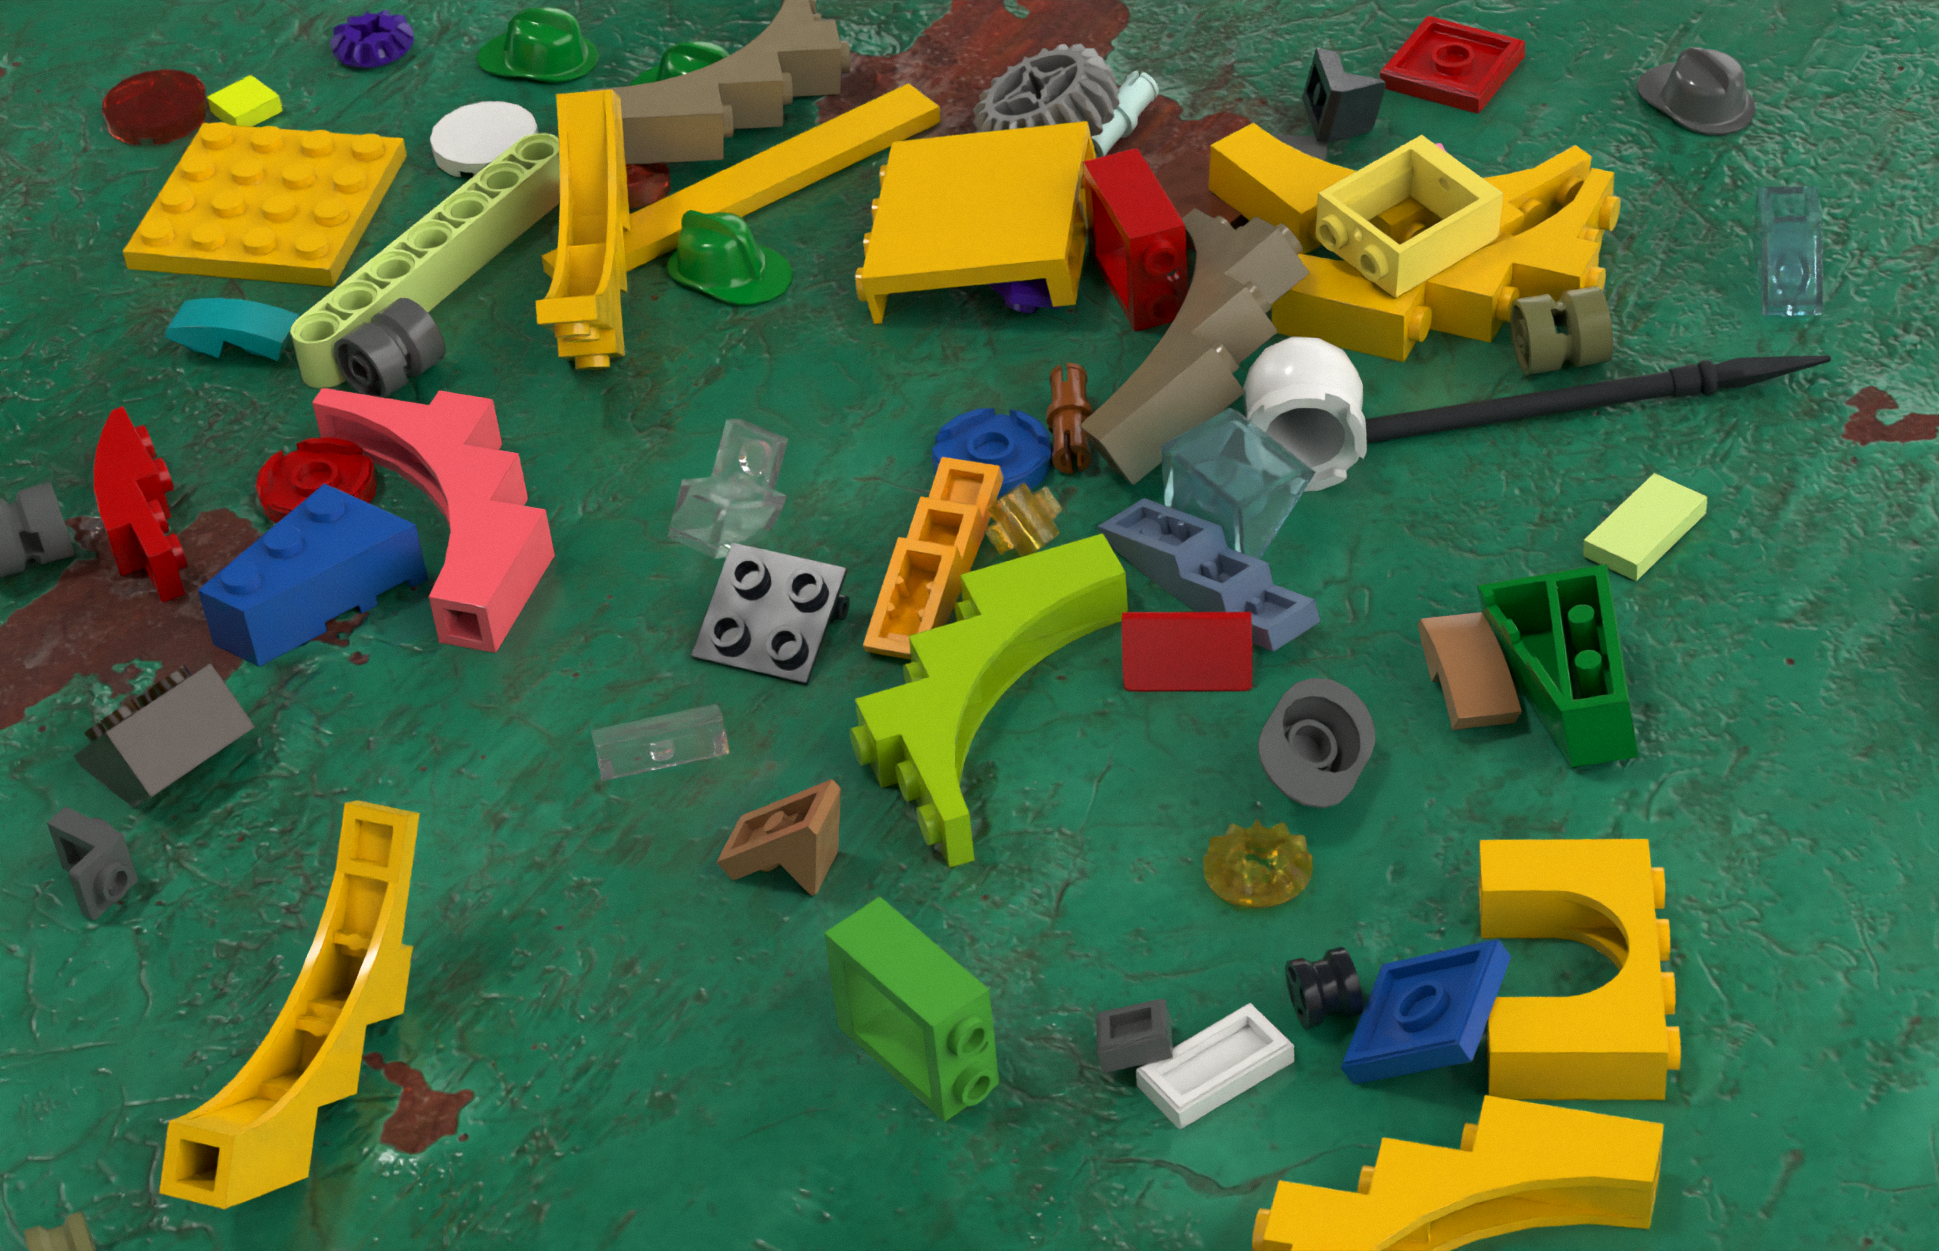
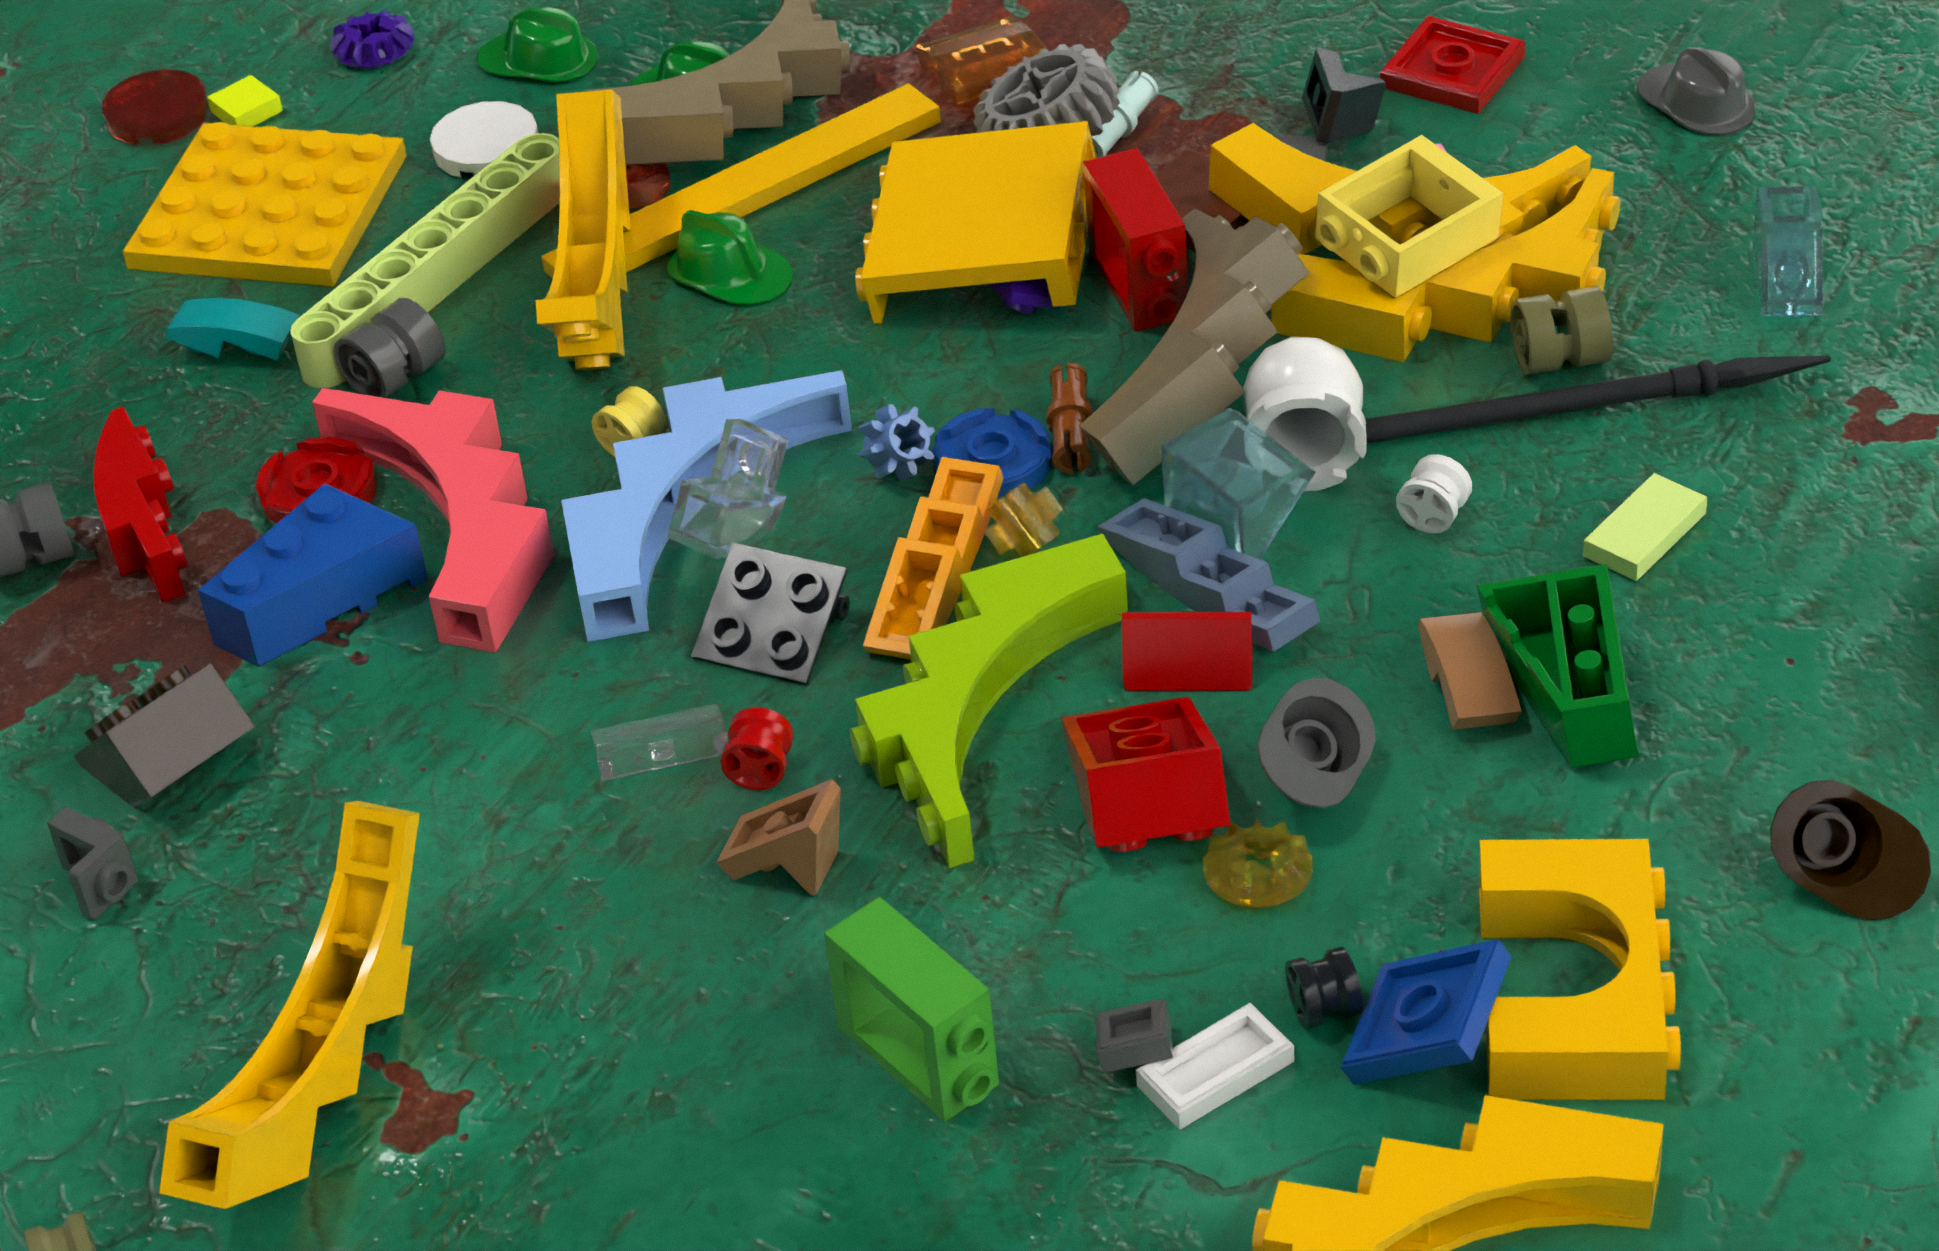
none -> light blue arch [561,370,852,642]
none -> light yellow wheel [591,386,668,457]
none -> red wheel [720,707,794,790]
none -> medium blue gear [858,404,935,481]
none -> clear orange slope [916,16,1048,104]
none -> red slope [1061,696,1231,852]
none -> white wheel [1396,454,1472,534]
none -> dark brown piece [1770,780,1931,920]

